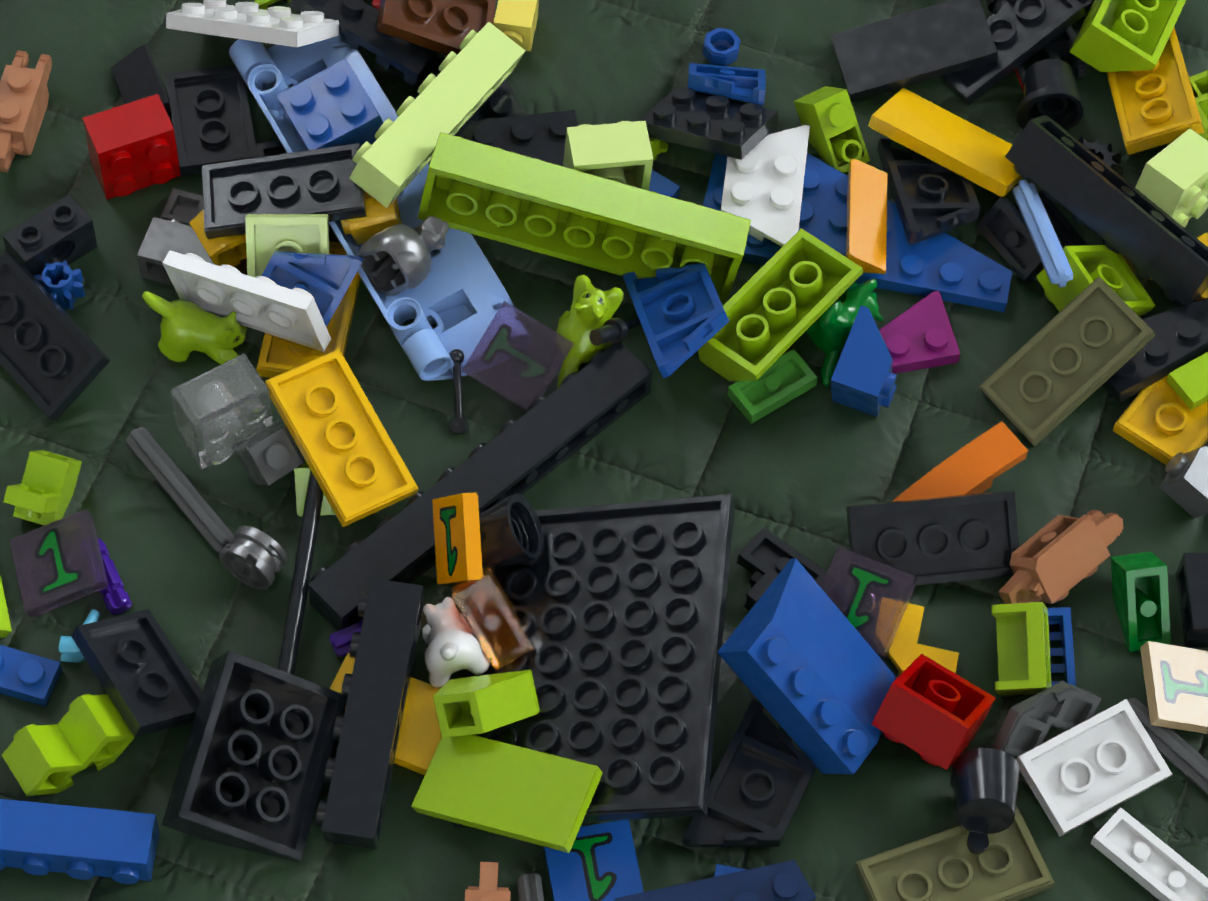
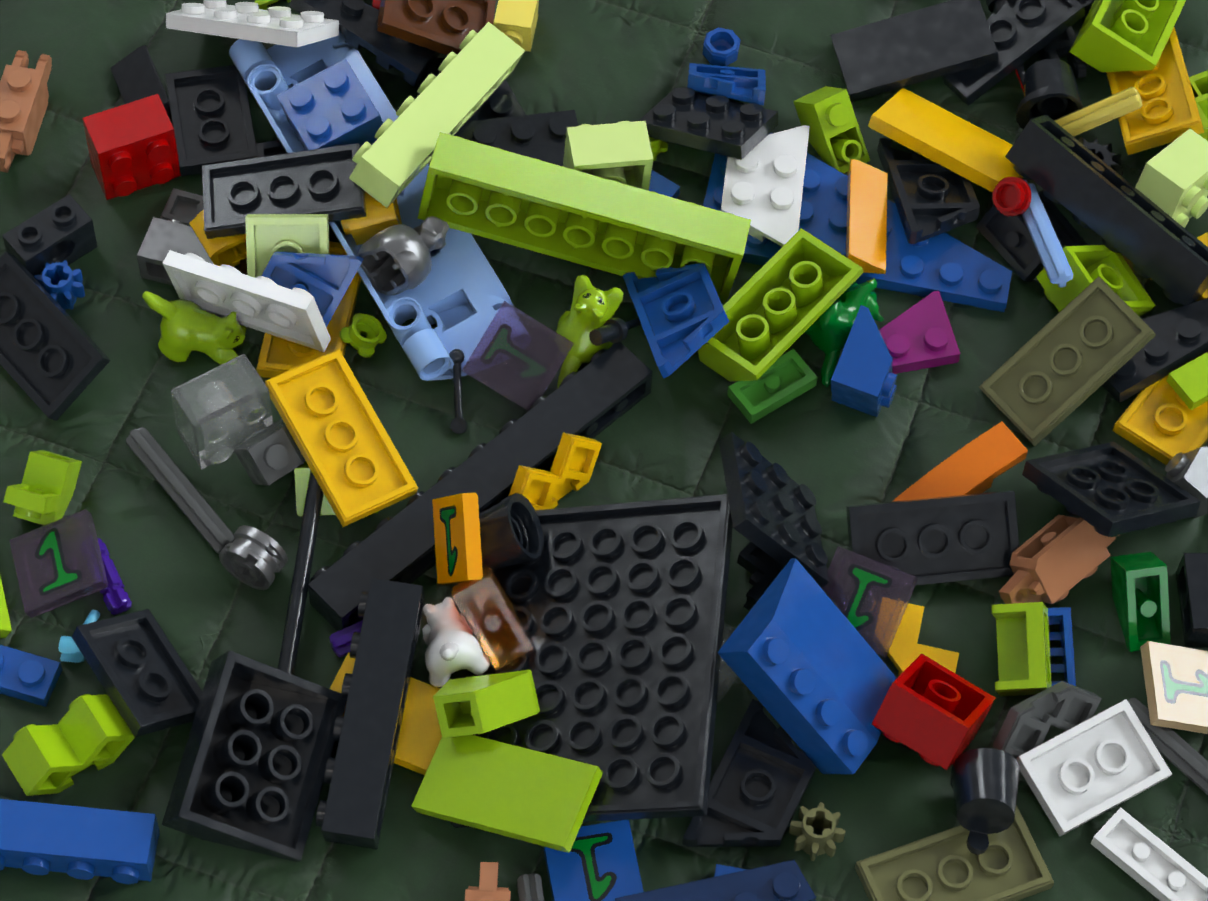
none -> lime plate [340,313,387,358]
none -> yellow tile [509,432,602,510]
none -> black plate [719,432,830,588]
none -> olive gear [789,802,846,861]
none -> red plate [992,177,1032,216]
none -> black plate [1022,442,1201,537]
none -> light yellow axle [1054,87,1143,137]

